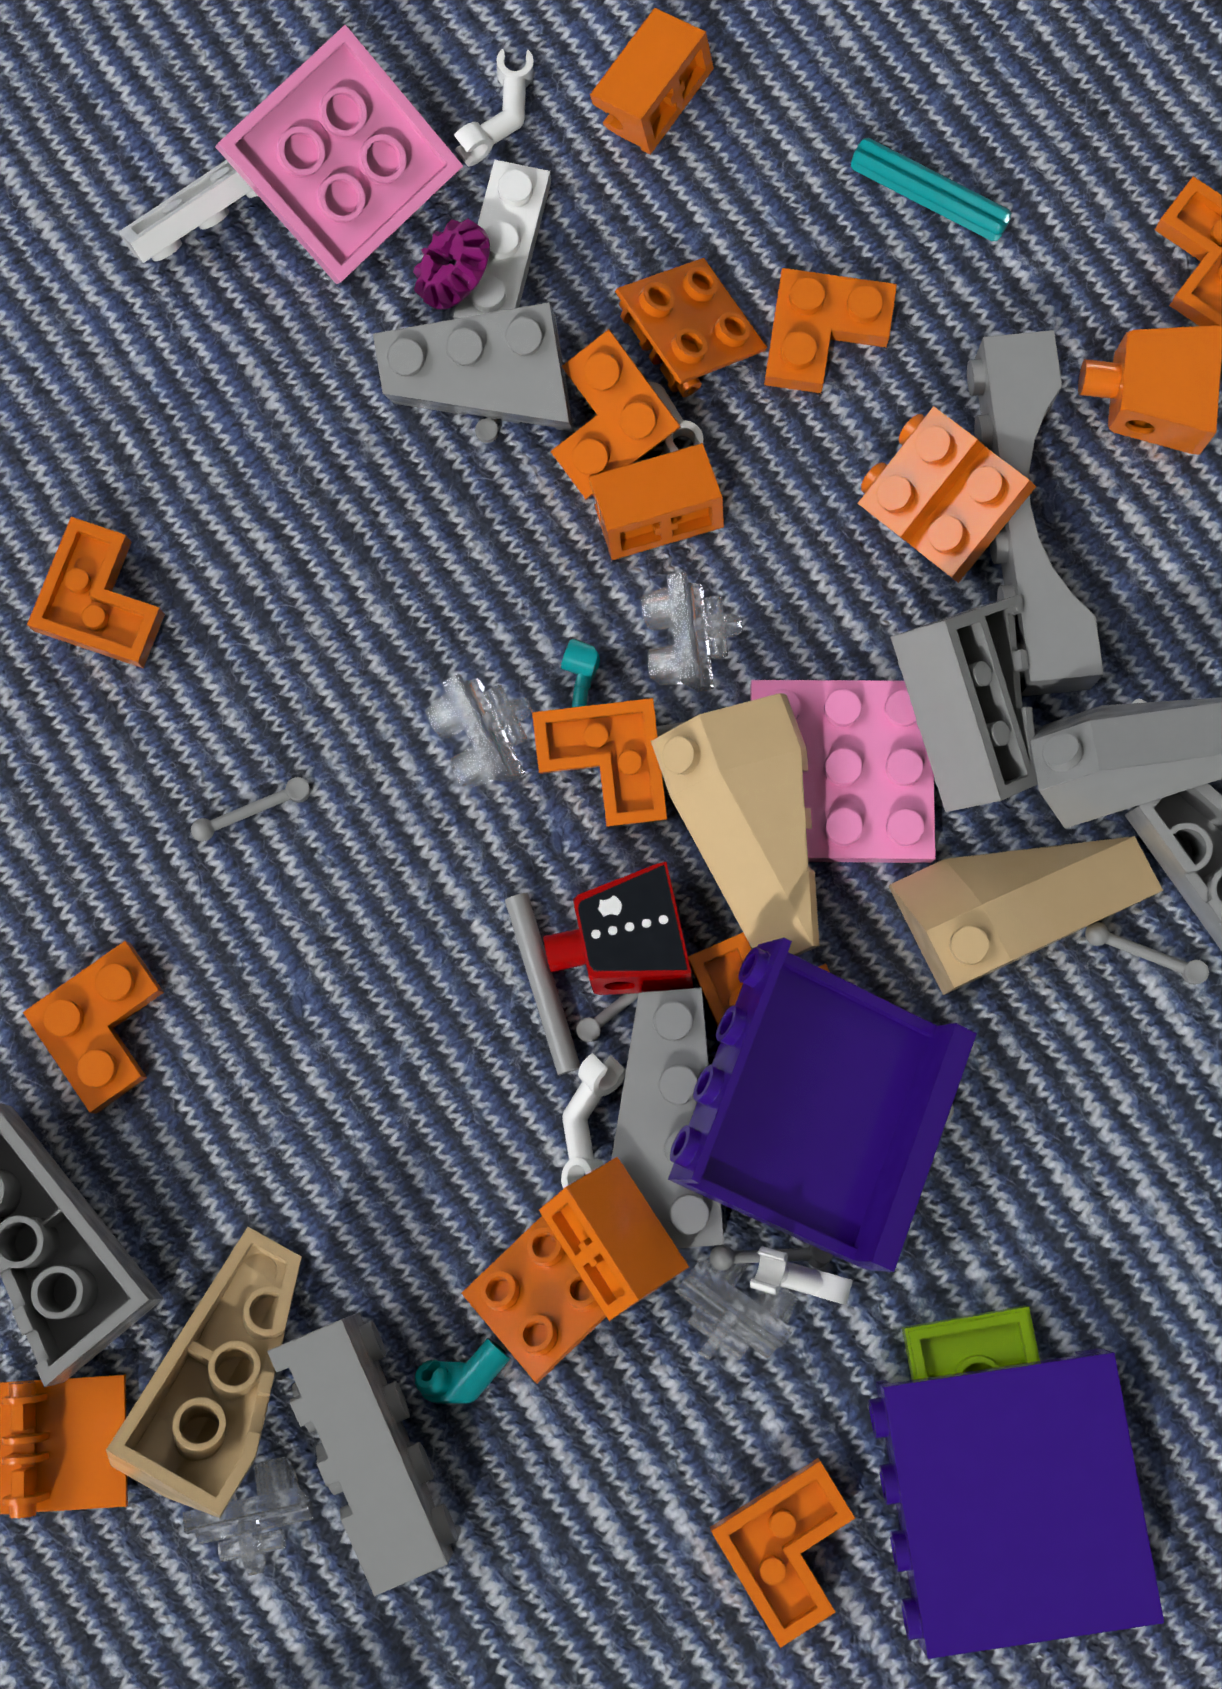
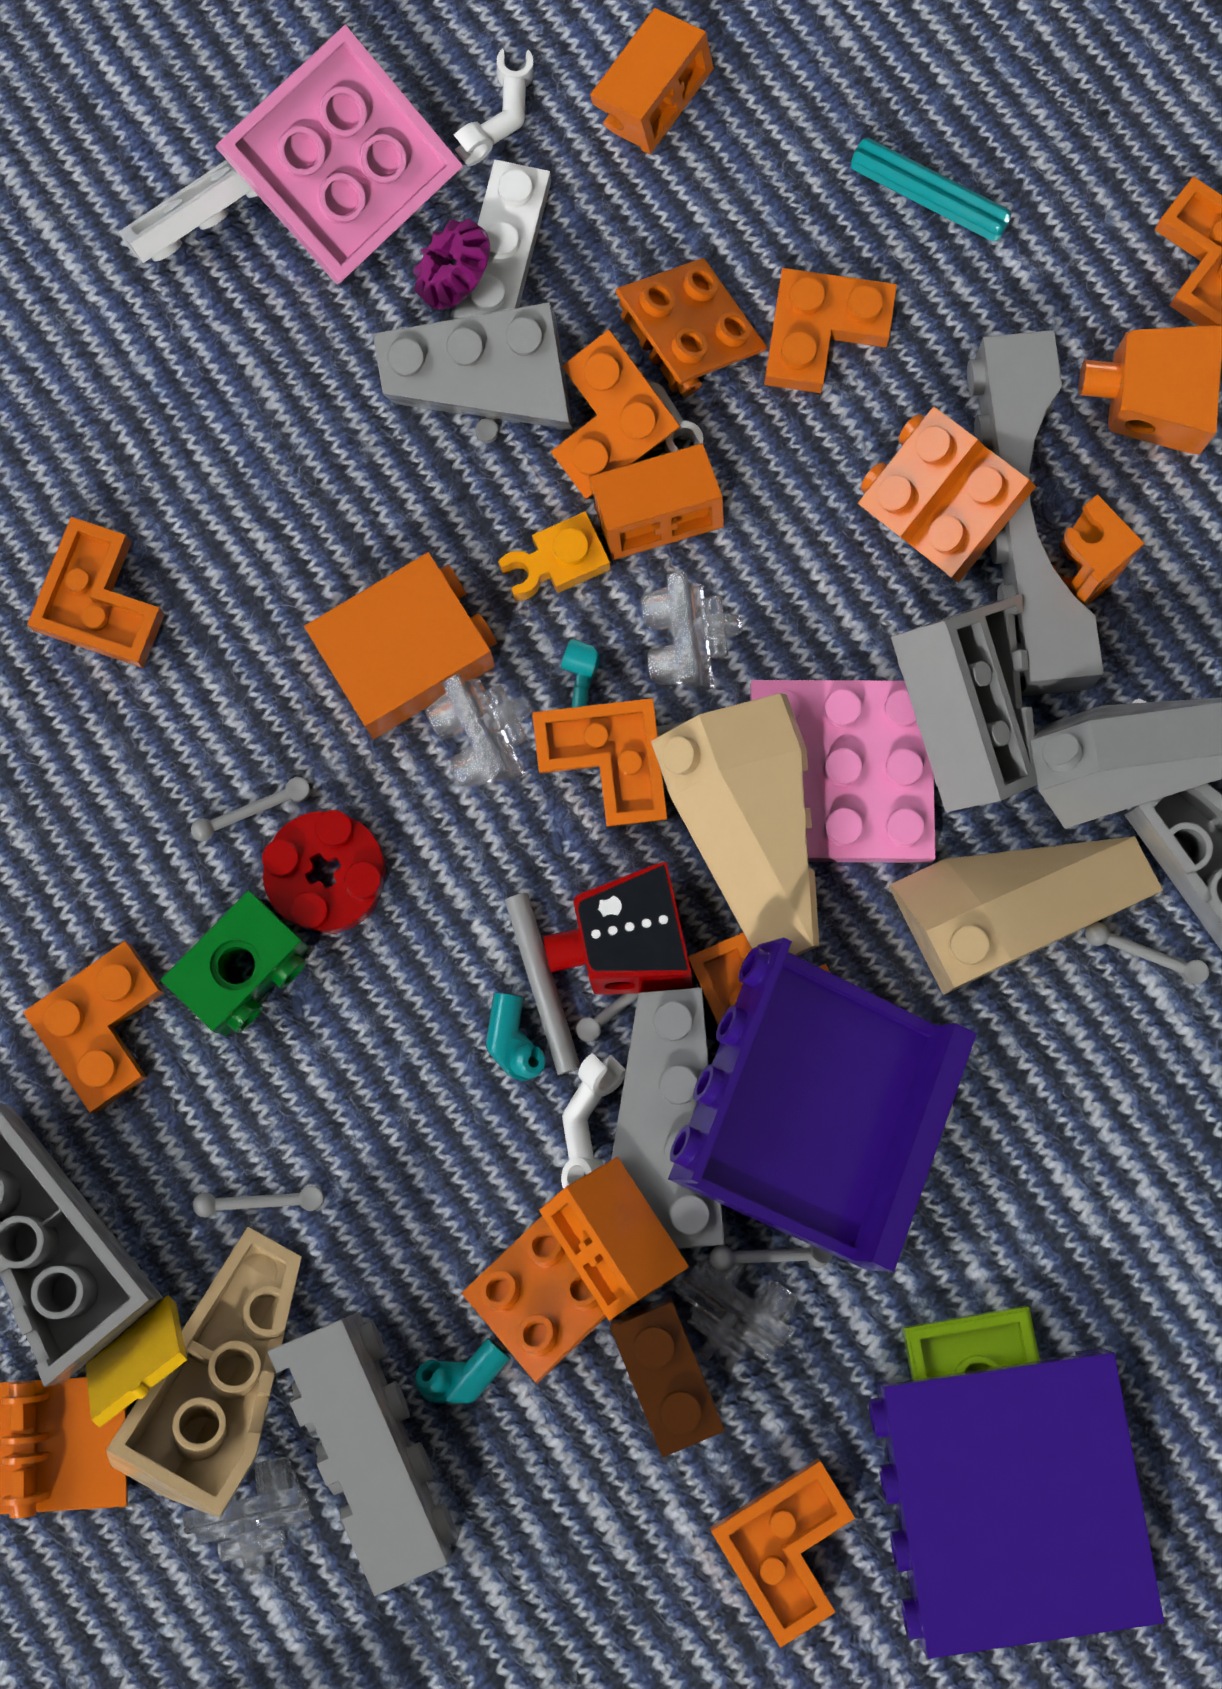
white arm [750,1246,853,1305] -> none
none -> yellow piece [85,1295,187,1428]
none -> green brick [160,890,311,1037]
none -> light grey hinge [193,1186,324,1218]
none -> red plate [262,810,386,934]
none -> orange brick [304,552,497,740]
none -> teal arm [486,993,546,1081]
none -> light orange plate [498,511,611,601]
none -> reddish brown brick [610,1295,725,1458]
none -> orange hinge [1052,494,1145,607]

